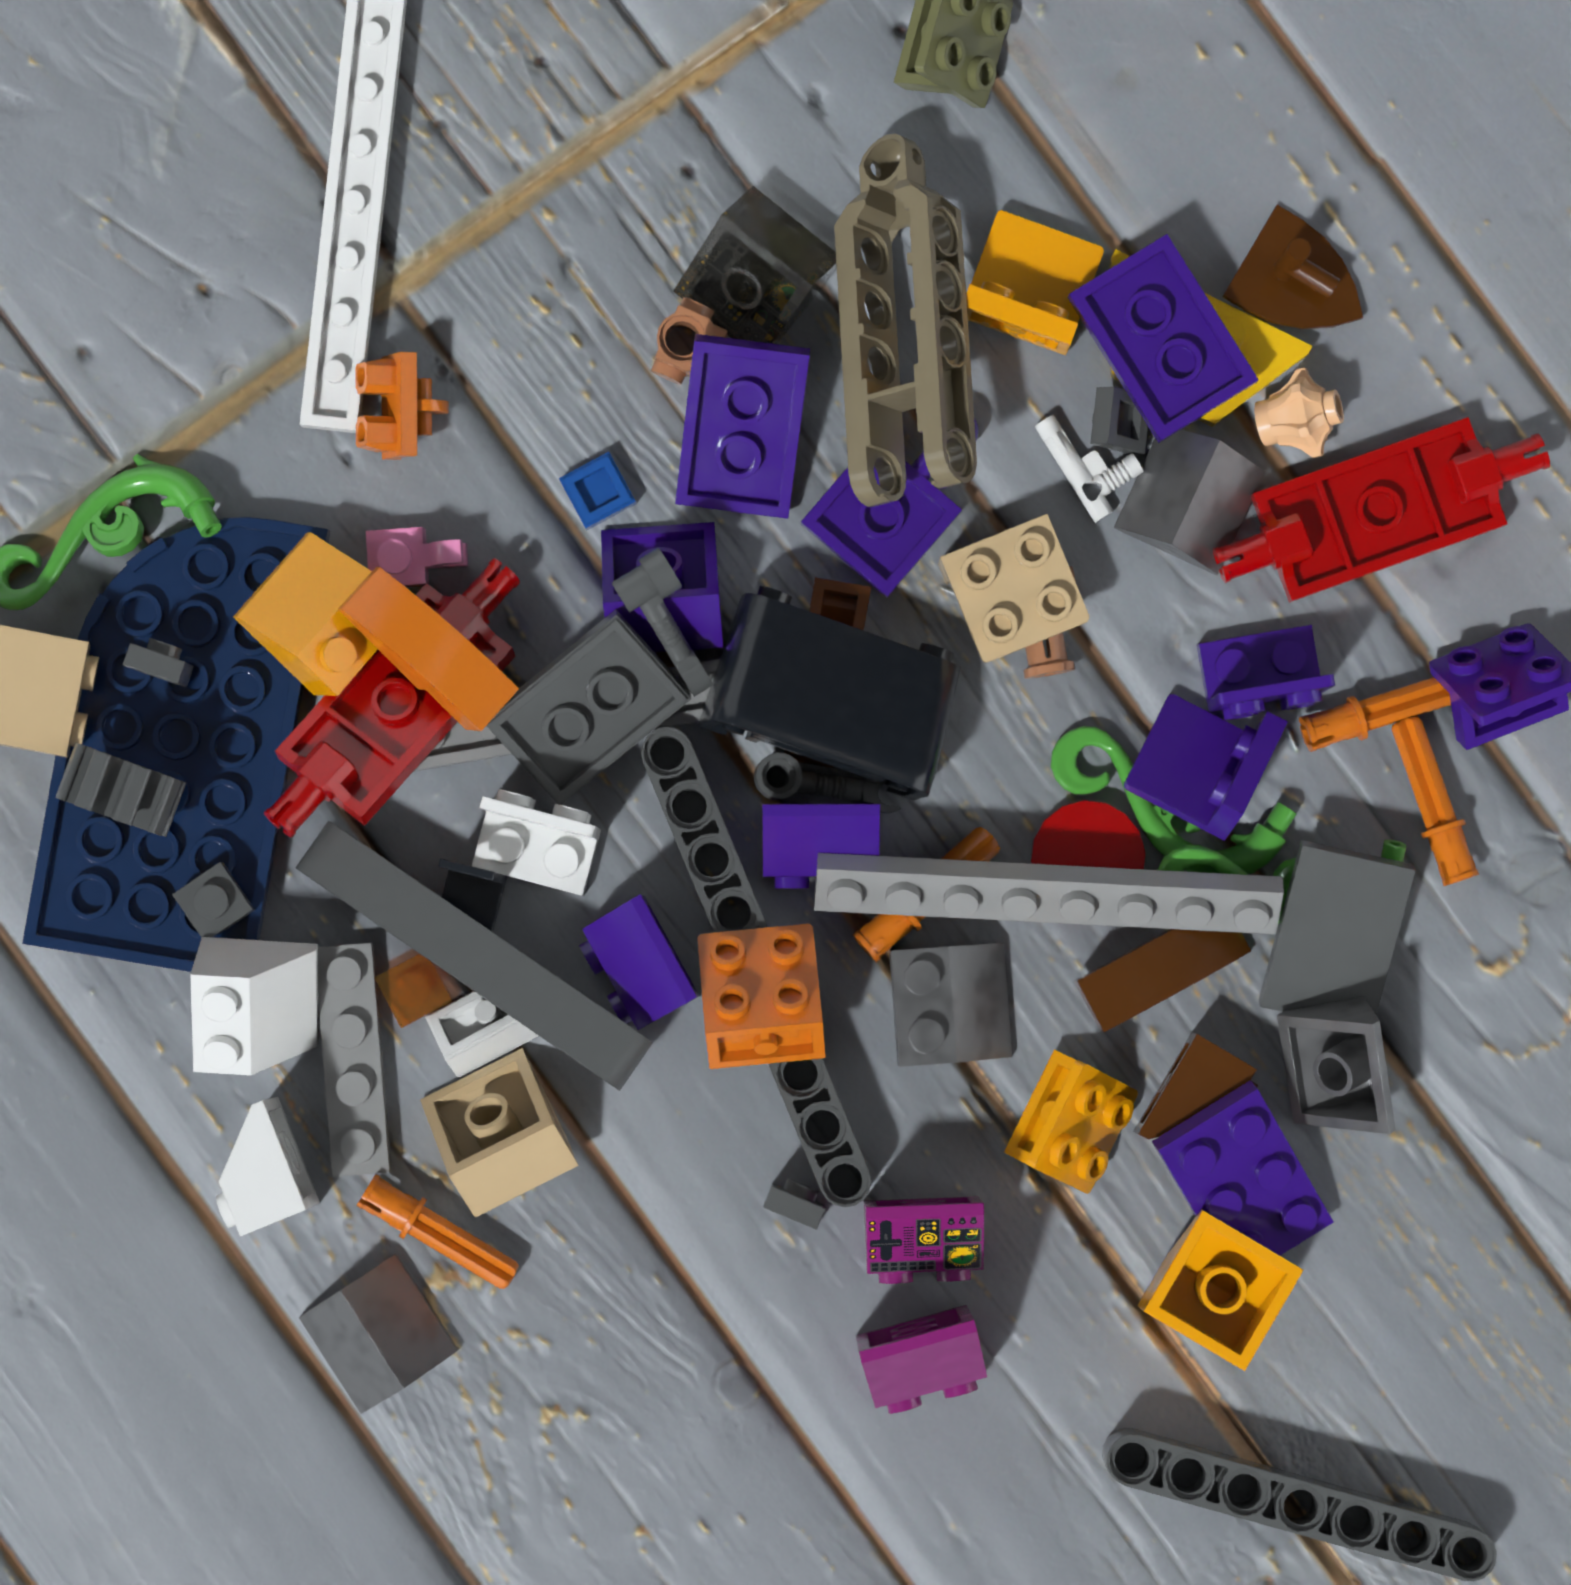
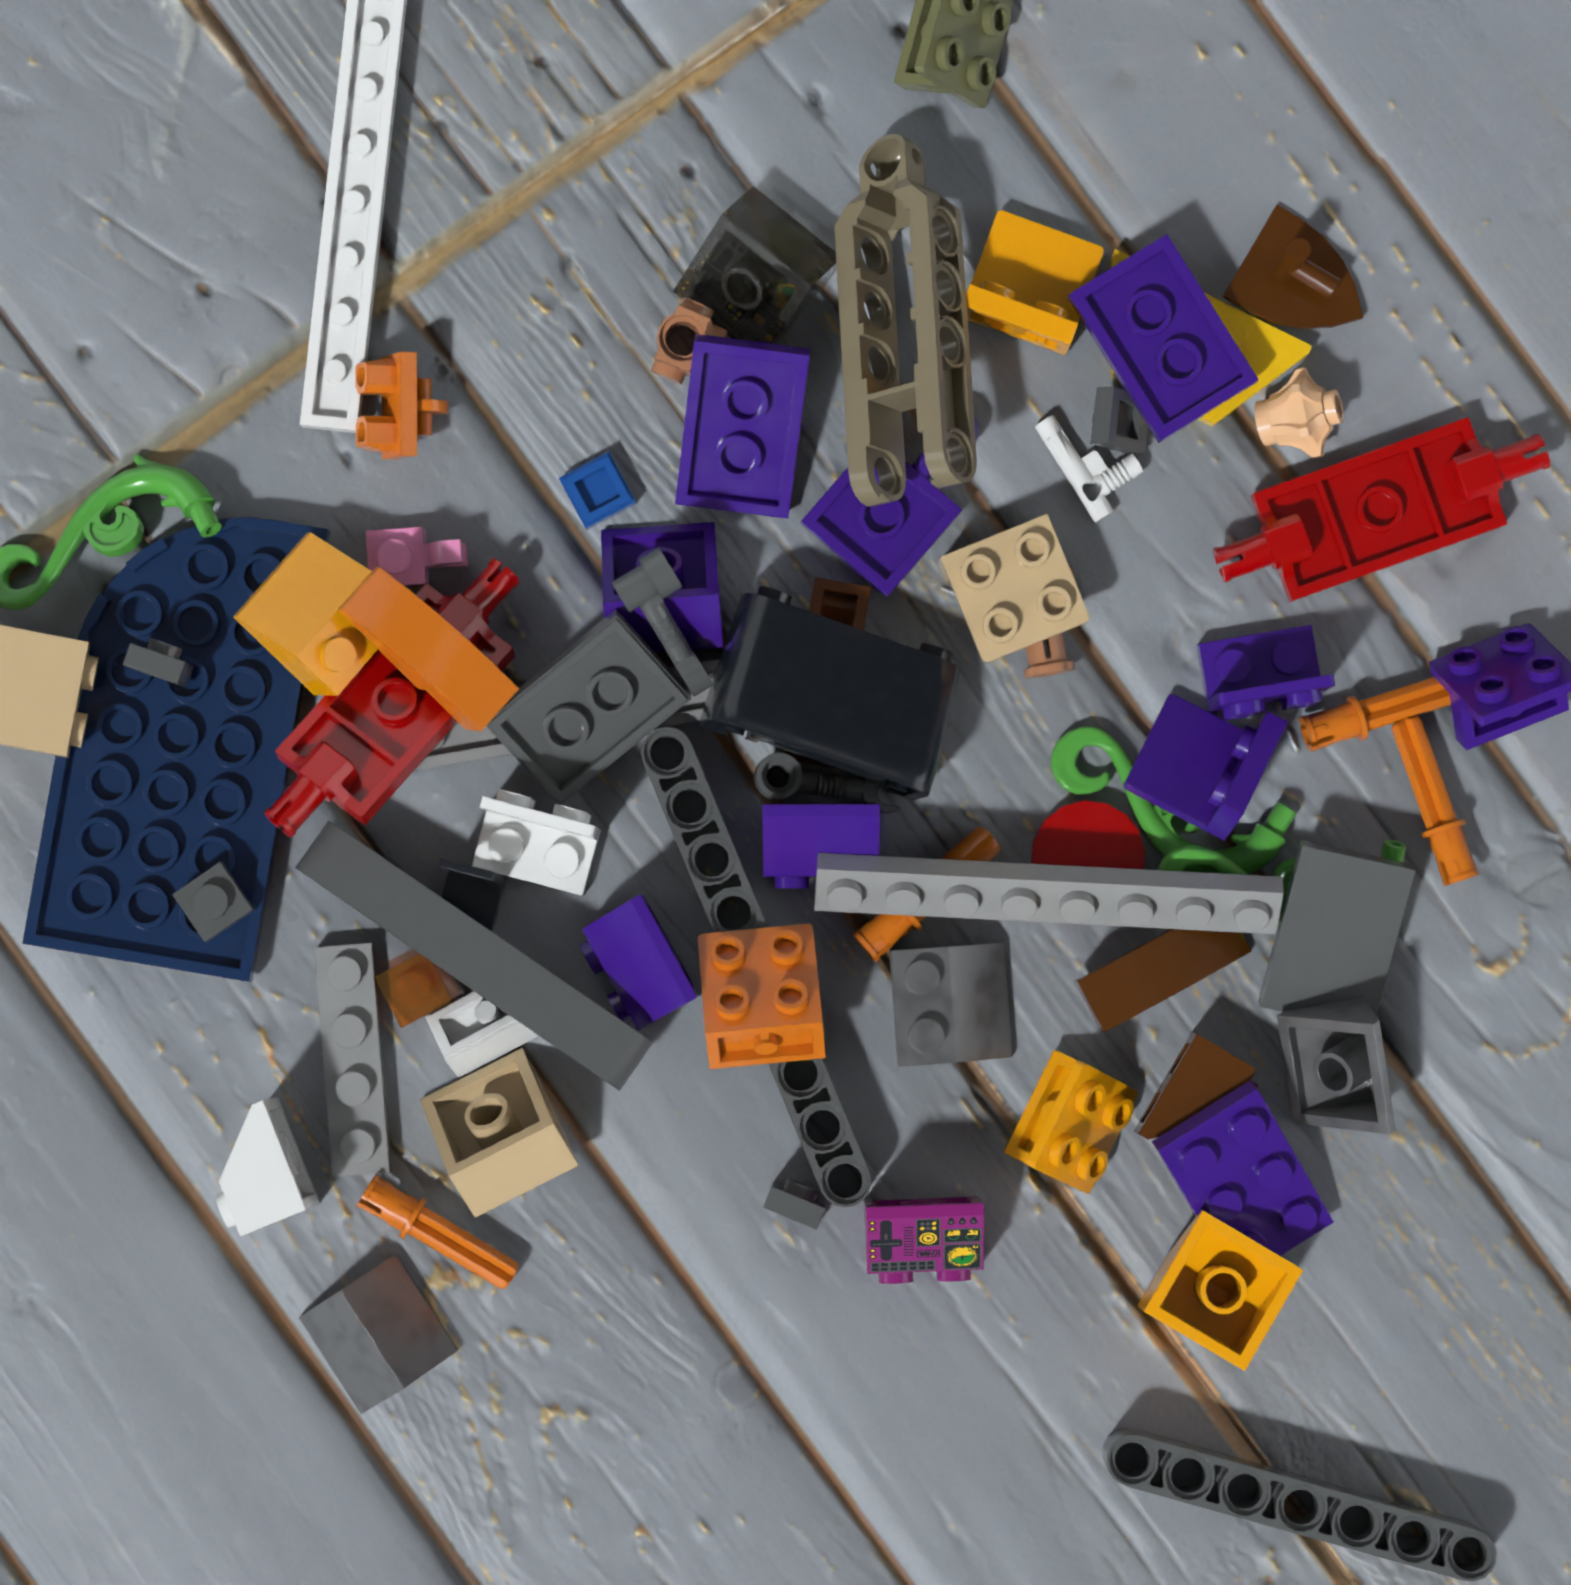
dark grey gear [55,743,186,837] -> none
white slope [190,937,319,1076] -> none
magenta slope [856,1305,987,1414] -> none
flat silver slope [1114,429,1265,576] -> none

